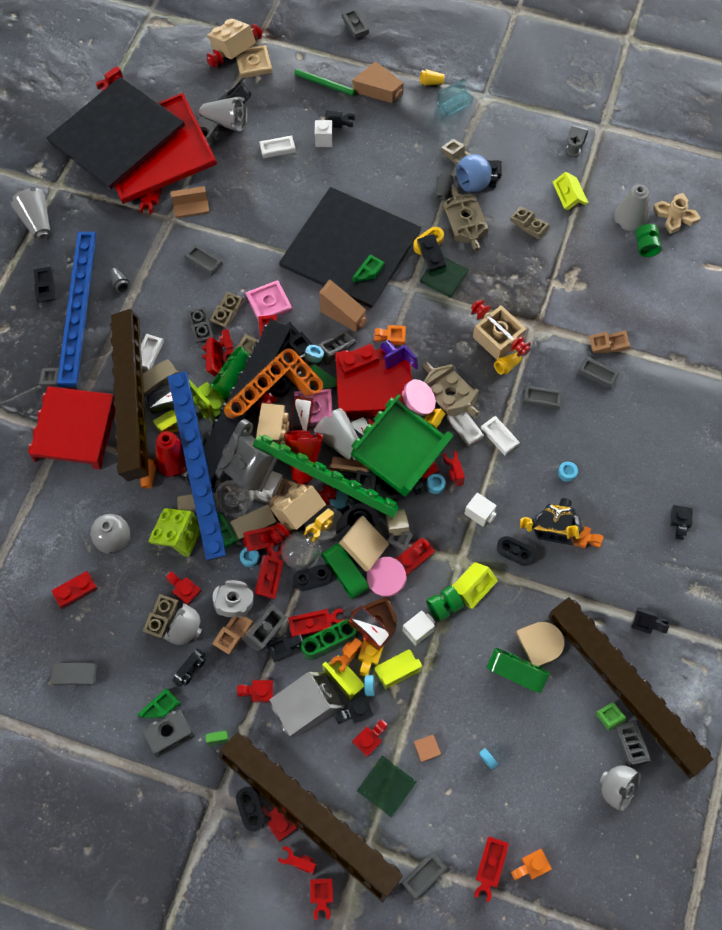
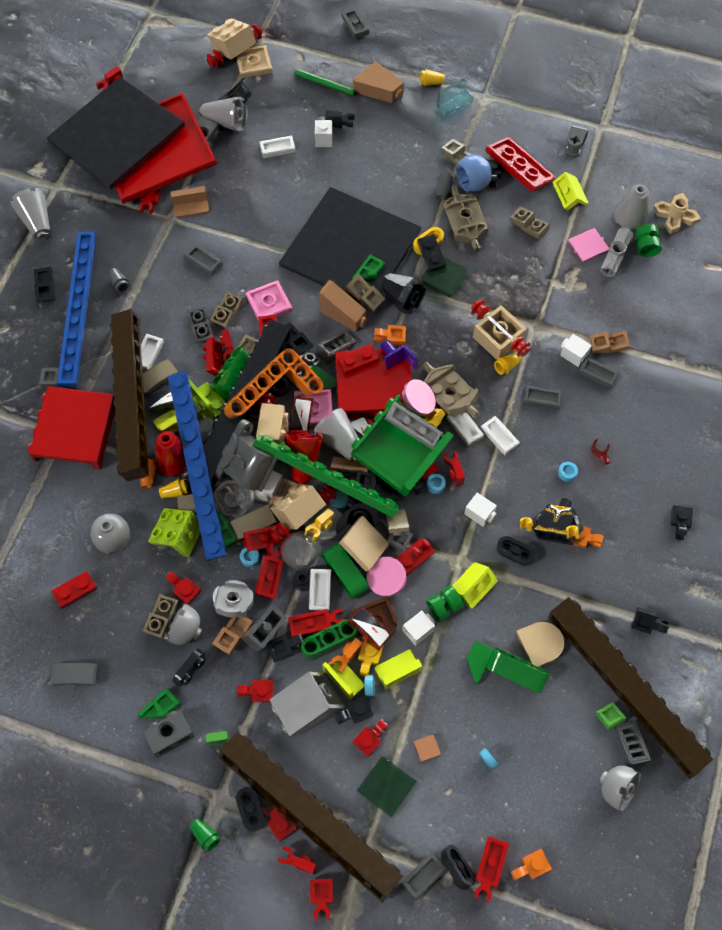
medium azure tile [305,345,324,363] -> none
none -> yellow cone [159,478,189,499]
none -> green cone [189,818,221,852]
none -> white tile [309,569,331,610]
none -> dark tan slope [345,274,385,311]
none -> black cone [381,273,426,314]
none -> light grey tile [384,402,443,449]
none -> black plate [441,845,475,890]
none -> green tile [466,641,494,685]
none -> red tile [485,137,556,192]
none -> white brick [560,334,592,367]
none -> bright pink piece [568,228,609,262]
none -> clear red piece [591,439,611,465]
none -> light grey piece [600,227,633,277]

